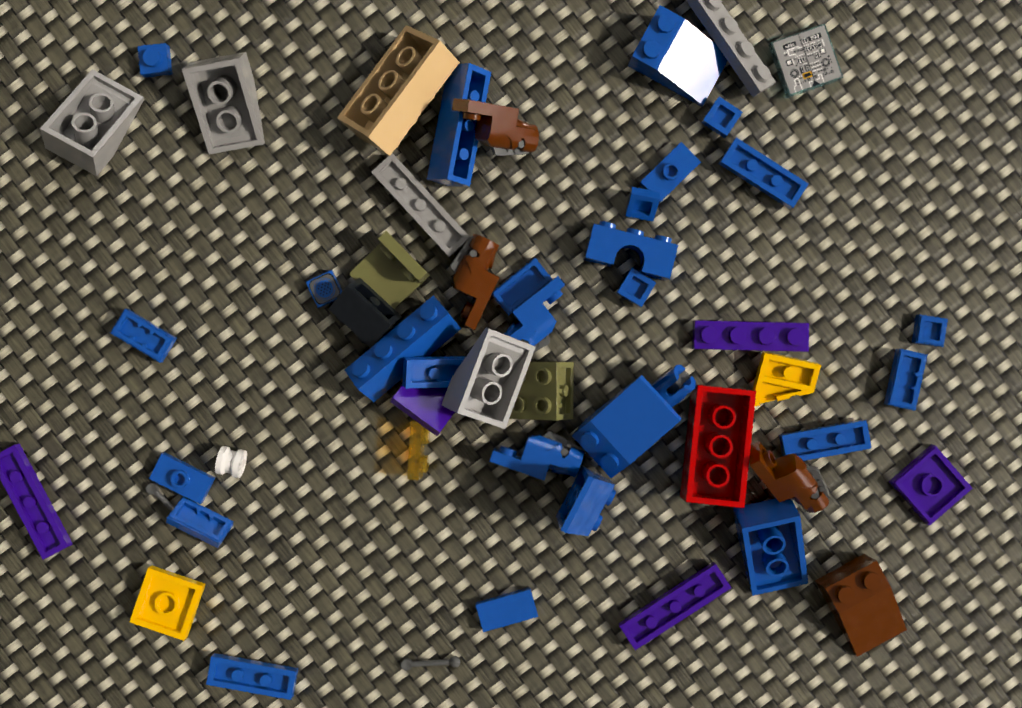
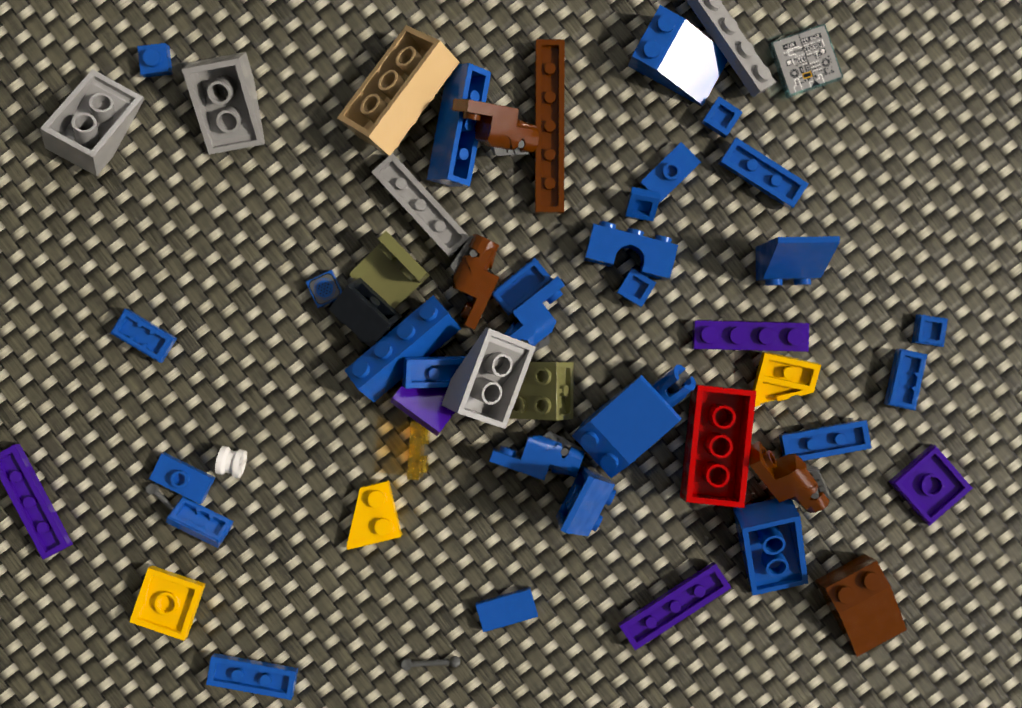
none -> yellow wing [347,480,402,550]
none -> reddish brown plate [535,39,565,214]
none -> blue slope [755,236,840,286]

